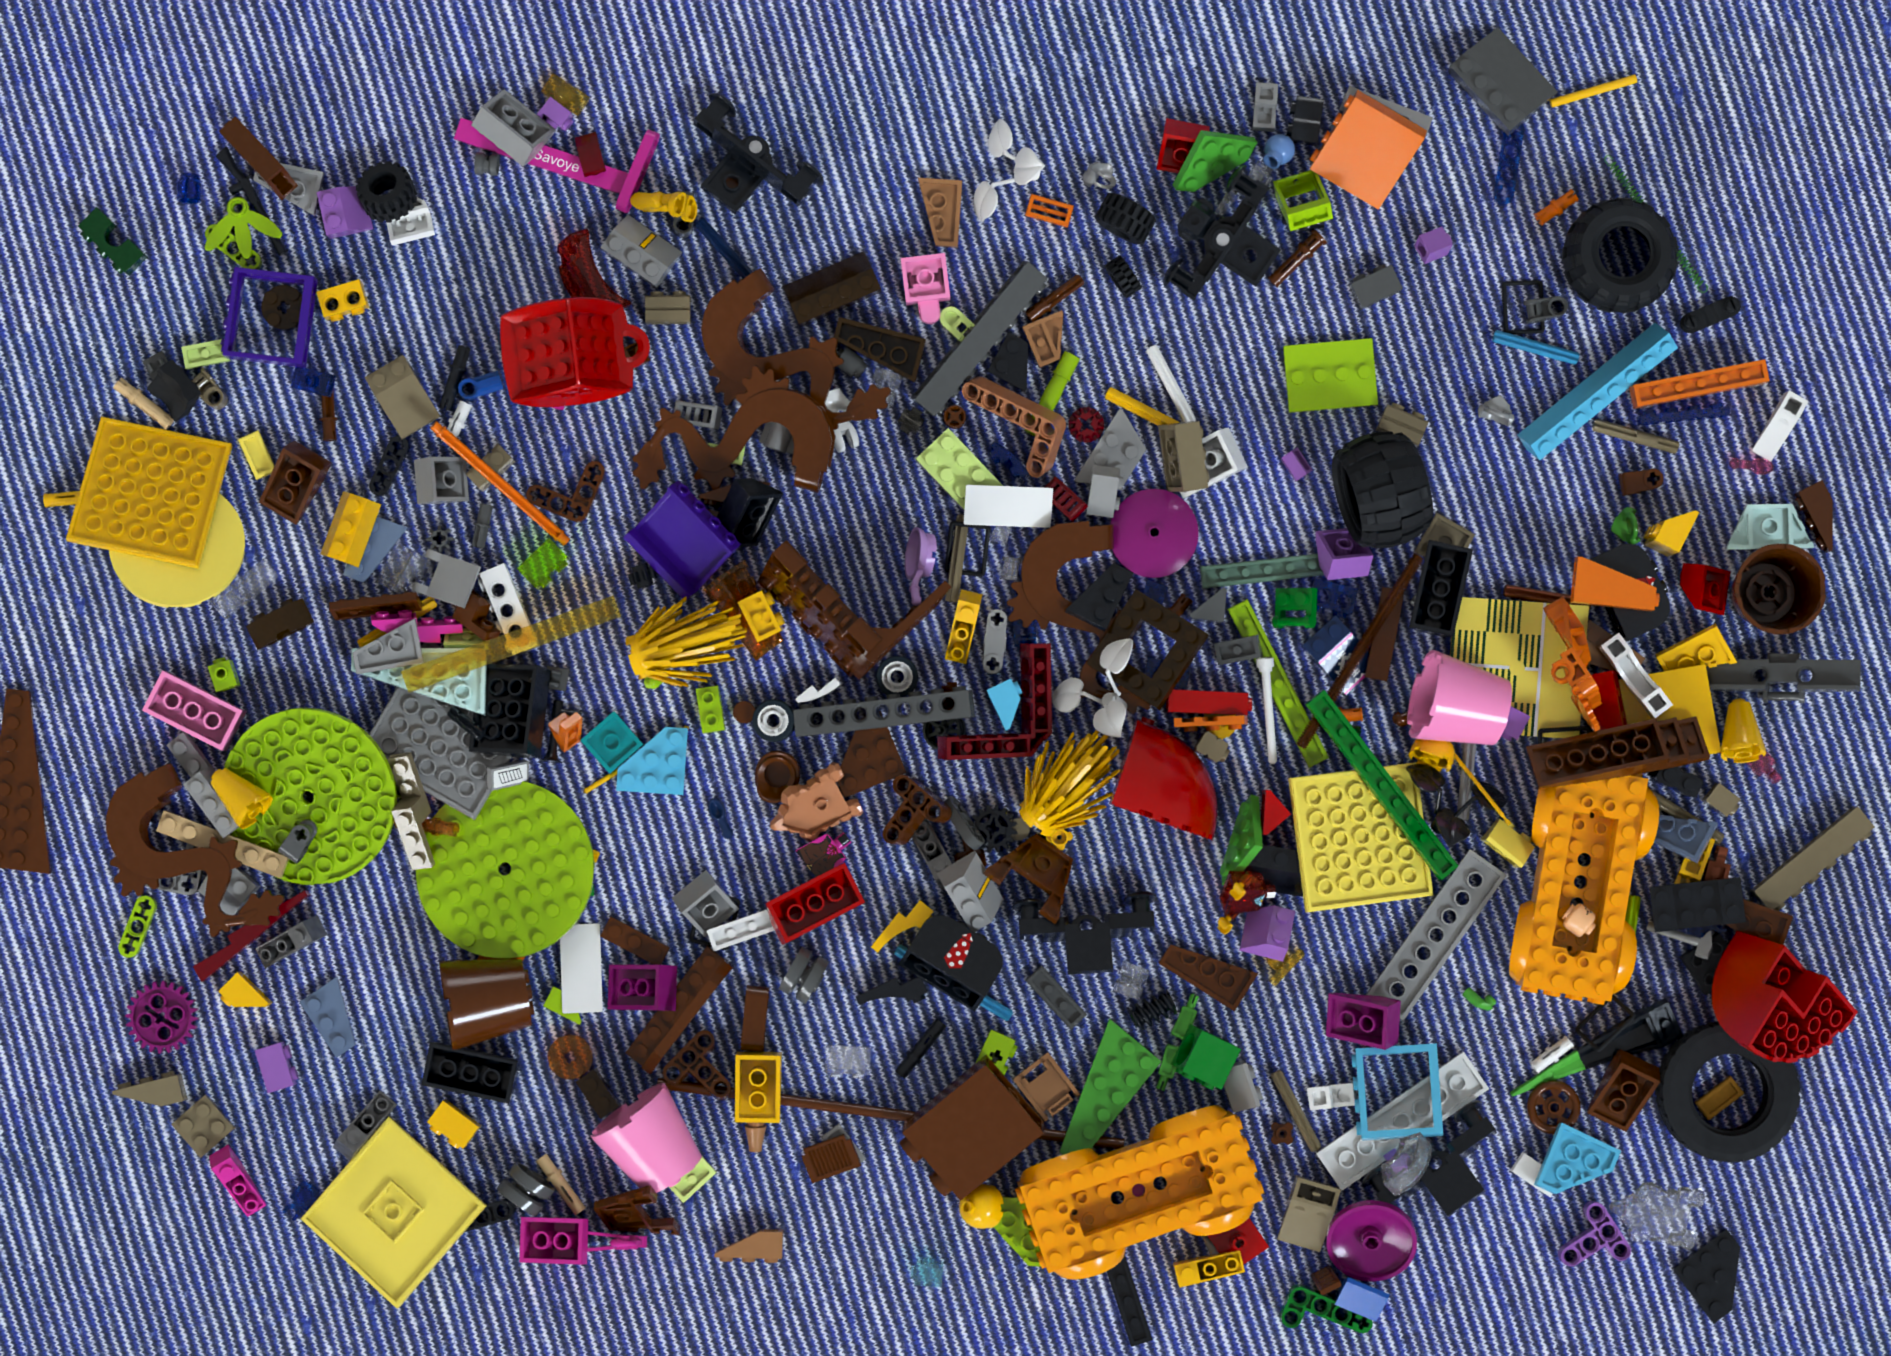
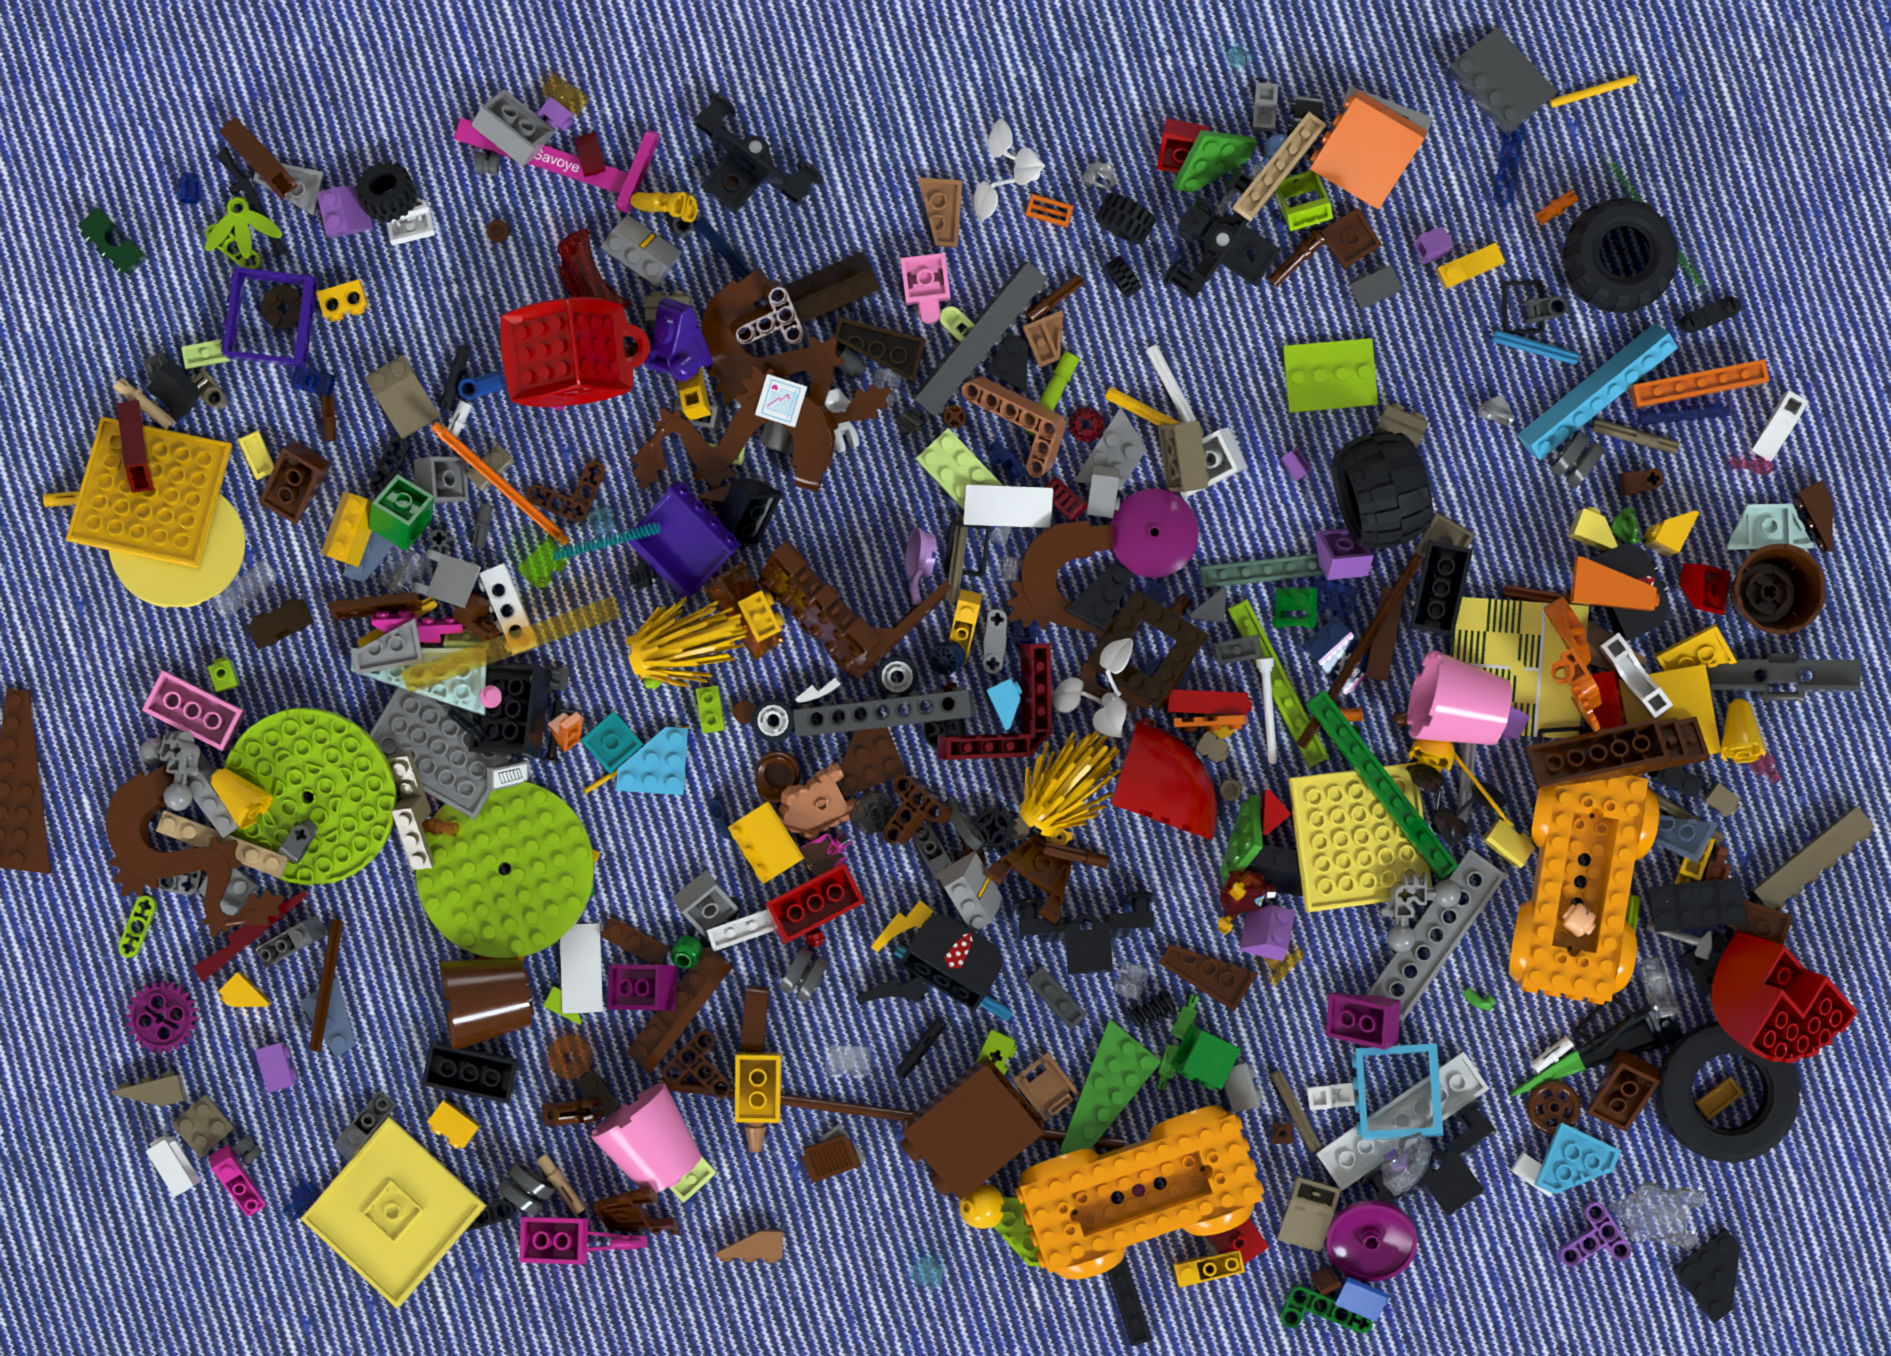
none -> dark red slope [117,400,154,493]
none -> light grey piece [140,731,200,811]
none -> white window [146,1135,201,1197]
none -> dark grey wheel [231,1135,263,1166]
none -> reddish brown axle [309,919,343,1052]
none -> green brick [369,474,435,551]
none -> bright pink plate [479,685,502,708]
none -> reddish brown tile [487,220,510,243]
none -> reddish brown plate [541,1099,602,1127]
none -> teal piece [552,522,660,561]
none -> clear light blue slope [587,507,616,536]
none -> dark purple piece [643,297,713,381]
none -> green head [671,935,702,969]
none -> yellow slope [678,367,711,421]
none -> yellow slope [727,801,804,884]
none -> reddish brown beam [730,280,803,344]
none -> white sticker [755,374,807,427]
none -> red plate [804,929,826,947]
none -> clear smoke plate [850,789,895,835]
none -> dark blue wheel [930,640,966,675]
none -> reddish brown axle [1043,841,1109,869]
none -> dark tan tile [1219,779,1242,801]
none -> clear light blue plate [1227,43,1253,69]
none -> tan plate [1232,112,1327,222]
none -> reddish brown plate [1320,208,1382,269]
none -> light grey piece [1380,872,1461,952]
none -> yellow slope [1436,242,1505,290]
none -> dark grey wheel [1550,430,1605,488]
none -> light yellow slope [1567,507,1618,552]
none -> clear slope [1638,957,1679,1018]

